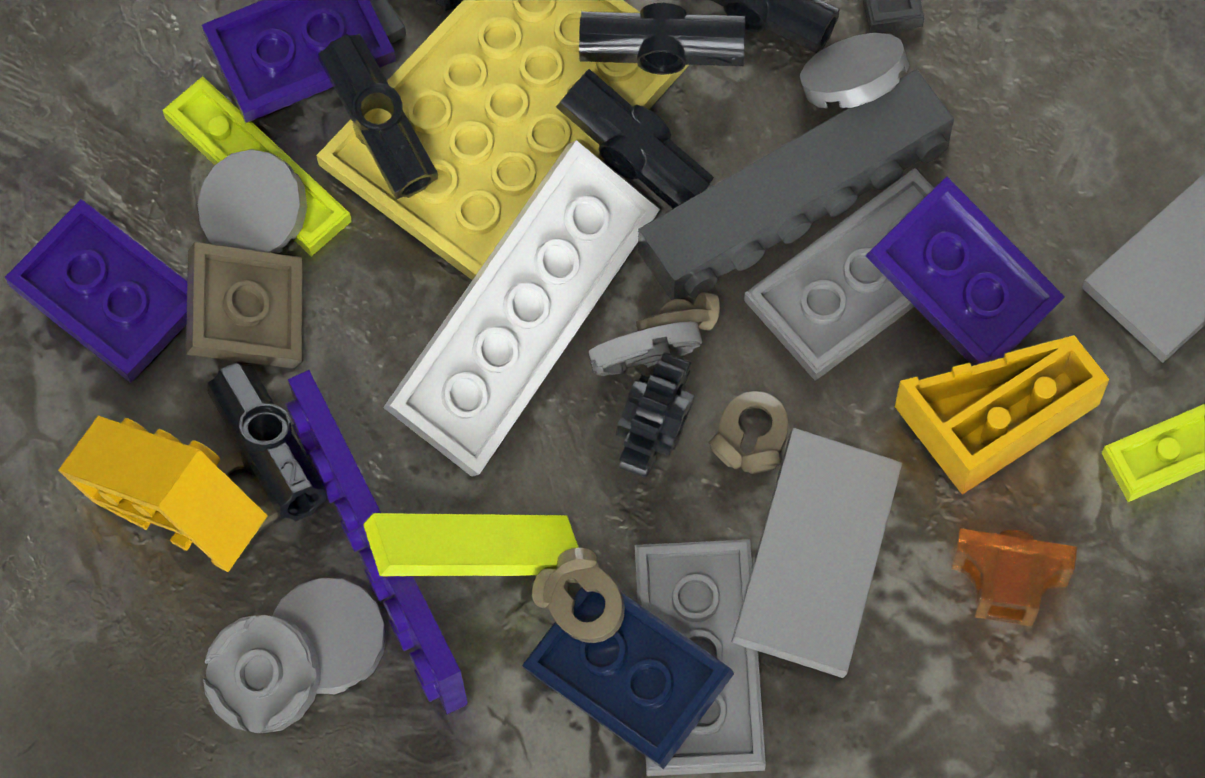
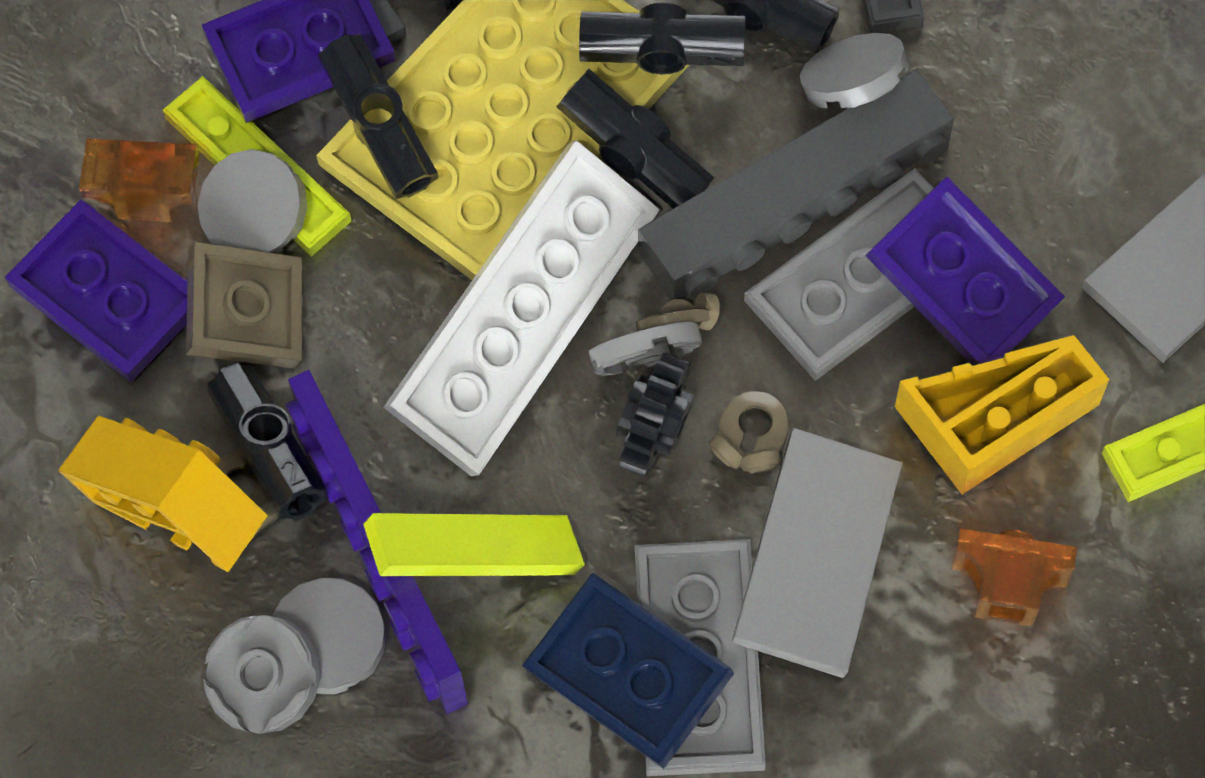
dark tan piece [532,548,625,643] -> none
none -> clear orange brick [79,138,200,222]

